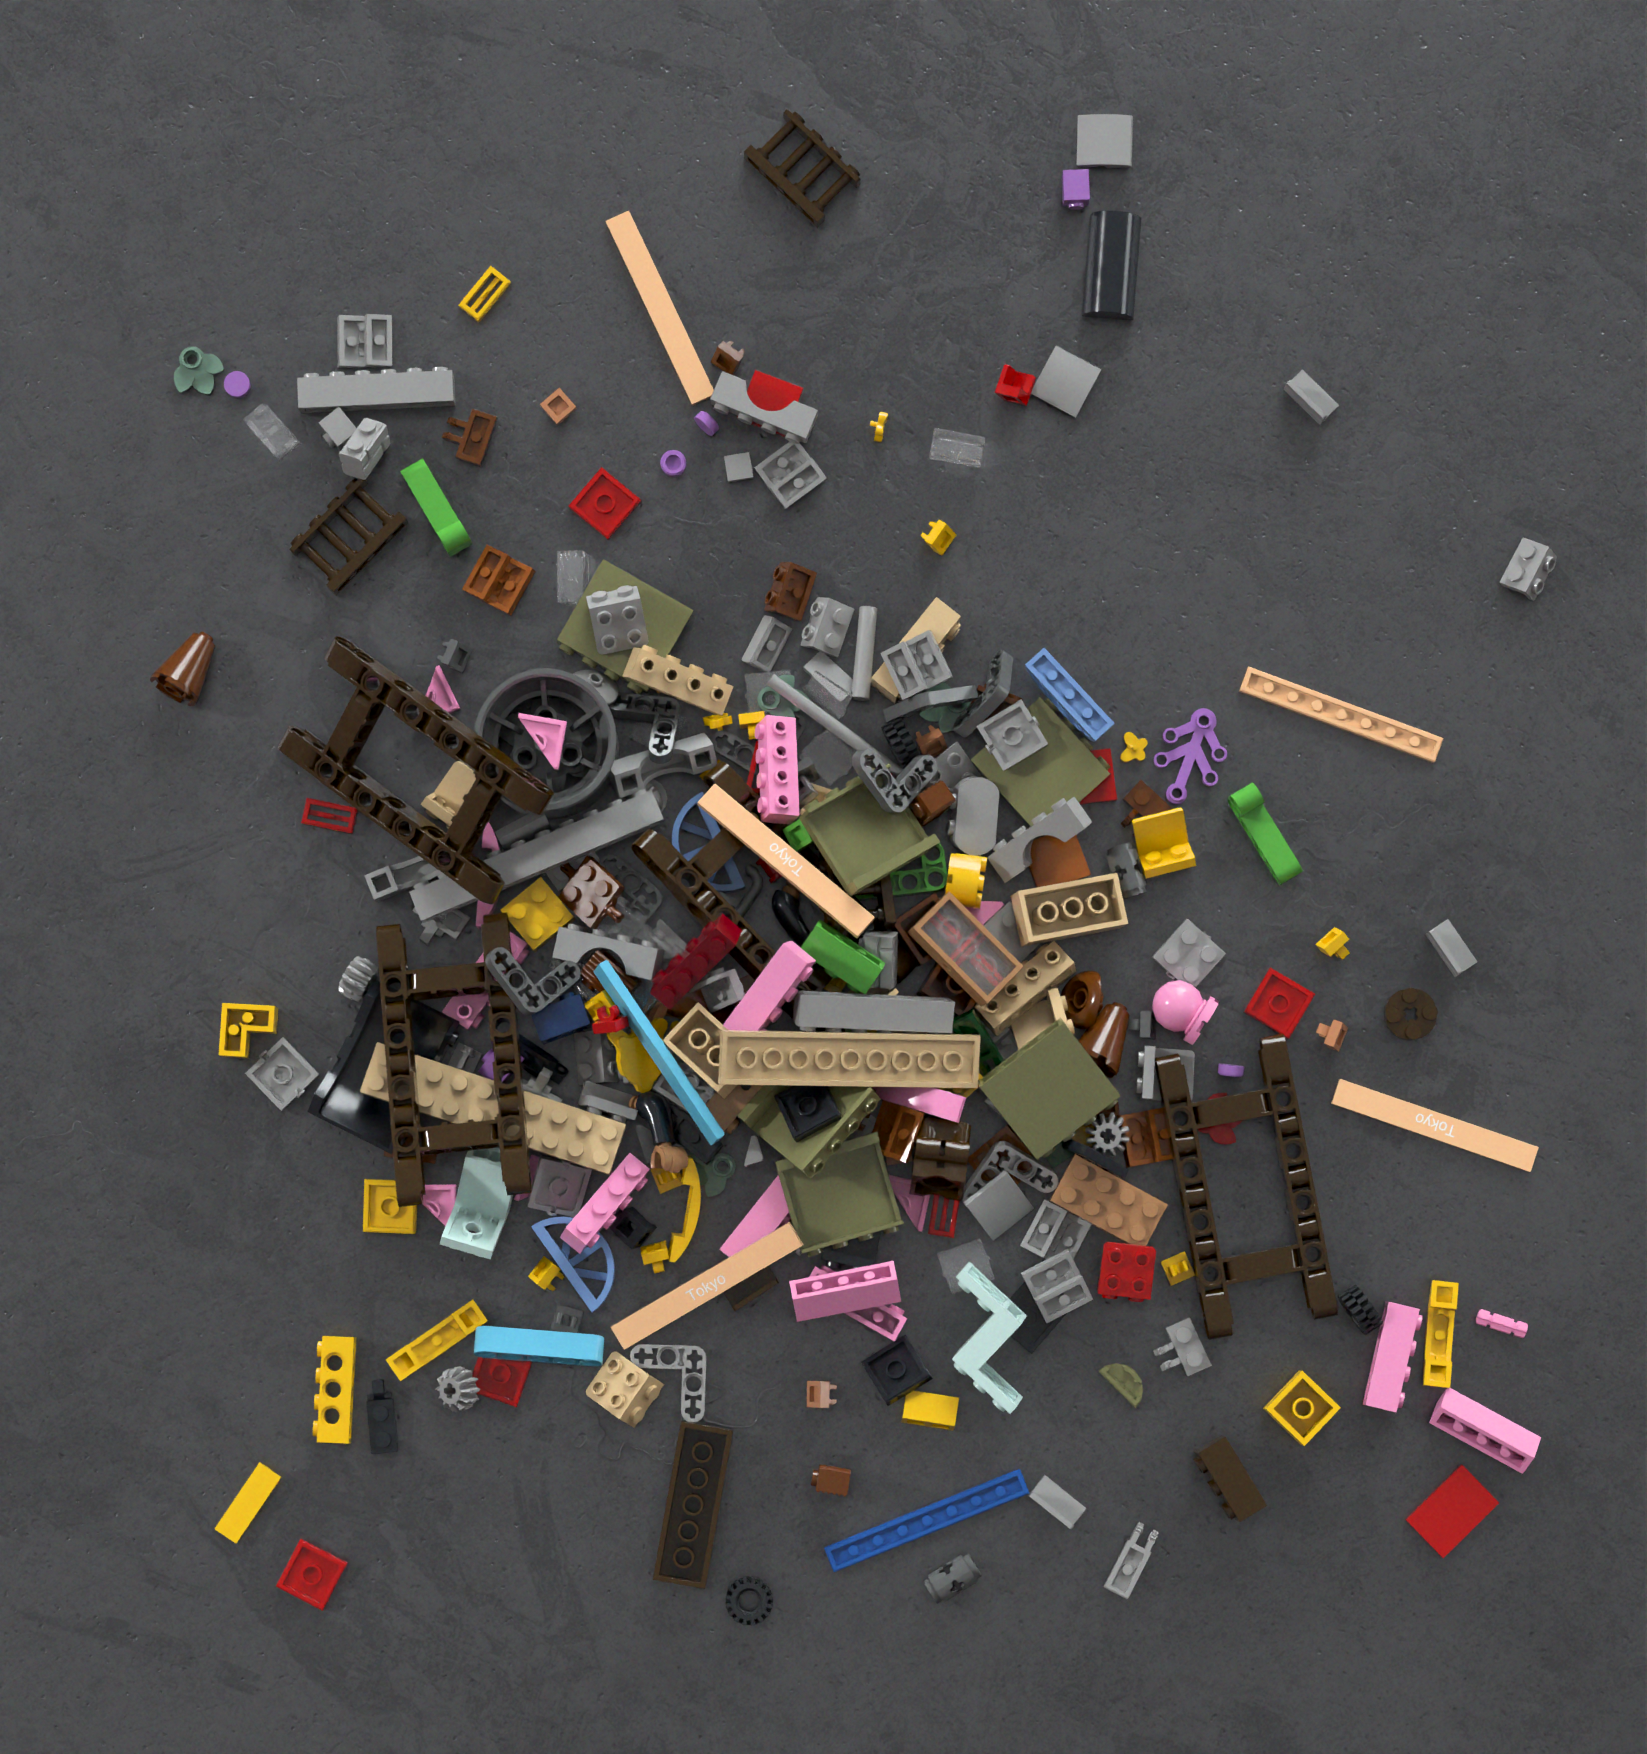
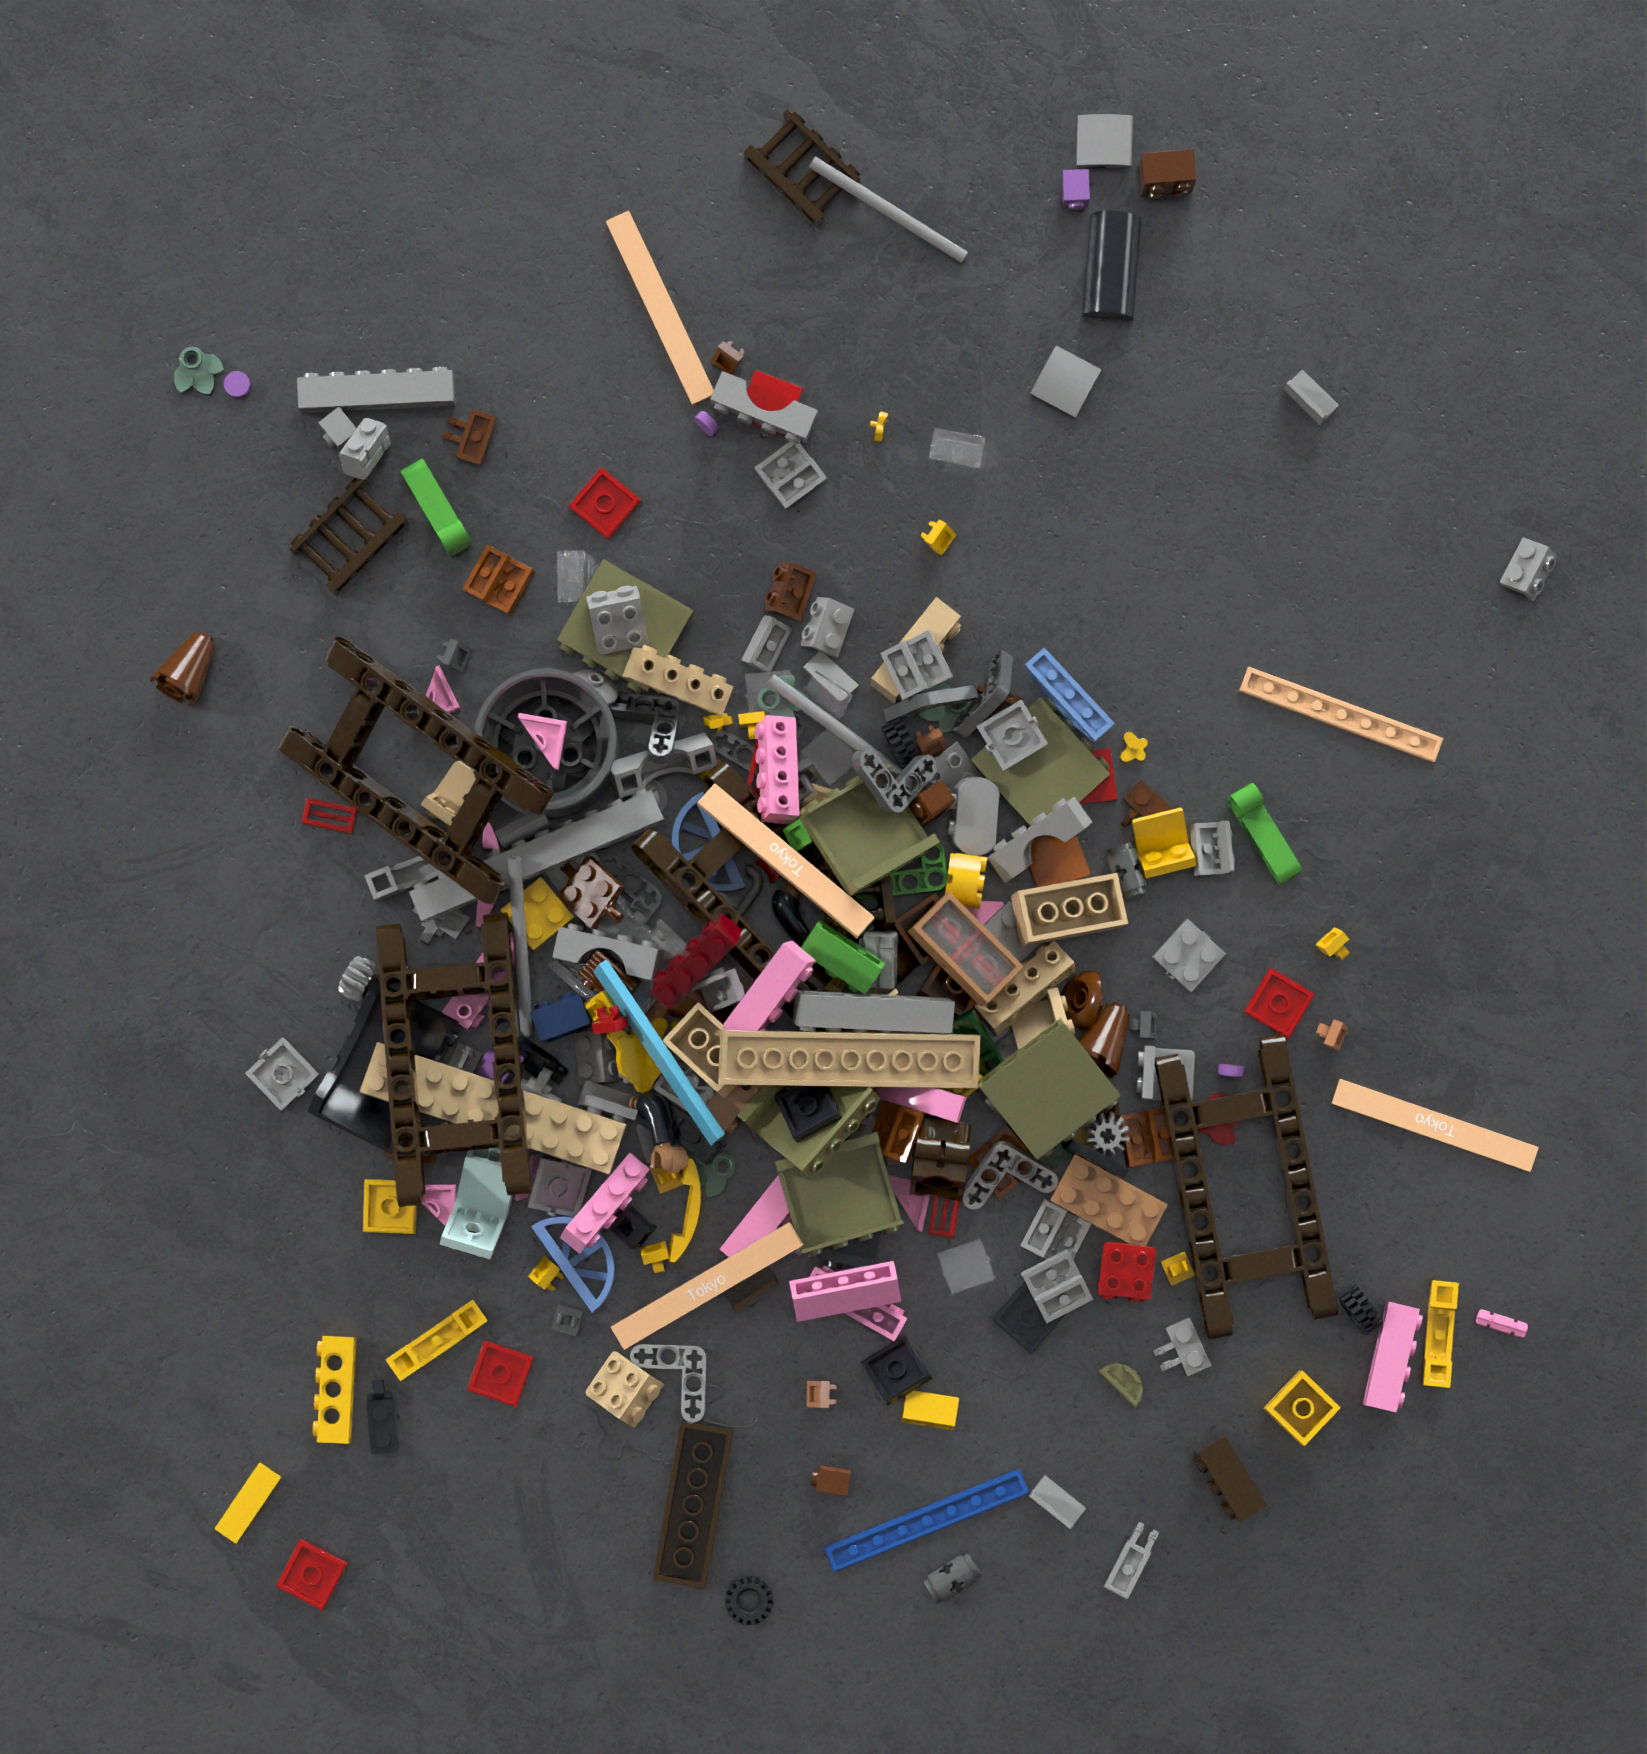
yellow brick [219,1003,278,1059] -> none
clear hinge [243,404,301,462] -> none
light grey slope [337,314,392,368] -> none
light grey gear [436,1366,481,1412] -> none
yellow tile [458,266,511,322] -> none
medium azure beam [473,1326,604,1366] -> none
dark grey beam [485,947,581,1016] -> none
nougat tile [540,388,577,425] -> none
medium lavender tile [660,450,686,477] -> none
light grey tile [724,452,754,483] -> none
light grey slope [744,1135,764,1168] -> none
light grey piece [851,606,877,701] -> none
light aqua bracket [952,1262,1027,1414] -> none
light grey slope [964,1170,1034,1241] -> none
red panel [995,364,1036,406] -> none
bright pink tile [1152,980,1219,1045] -> none
medium lavender plant [1153,708,1227,805] -> none
dark brown plate [1384,988,1438,1040] -> none
red tile [1405,1464,1499,1558] -> none
light grey panel [1425,919,1477,977] -> none
bright pink brick [1429,1388,1541,1474] -> none
none -> light grey piece [508,856,534,1037]
none -> light grey piece [809,156,968,263]
none -> reddish brown brick [1138,149,1196,199]
none -> light grey bracket [1189,820,1235,876]

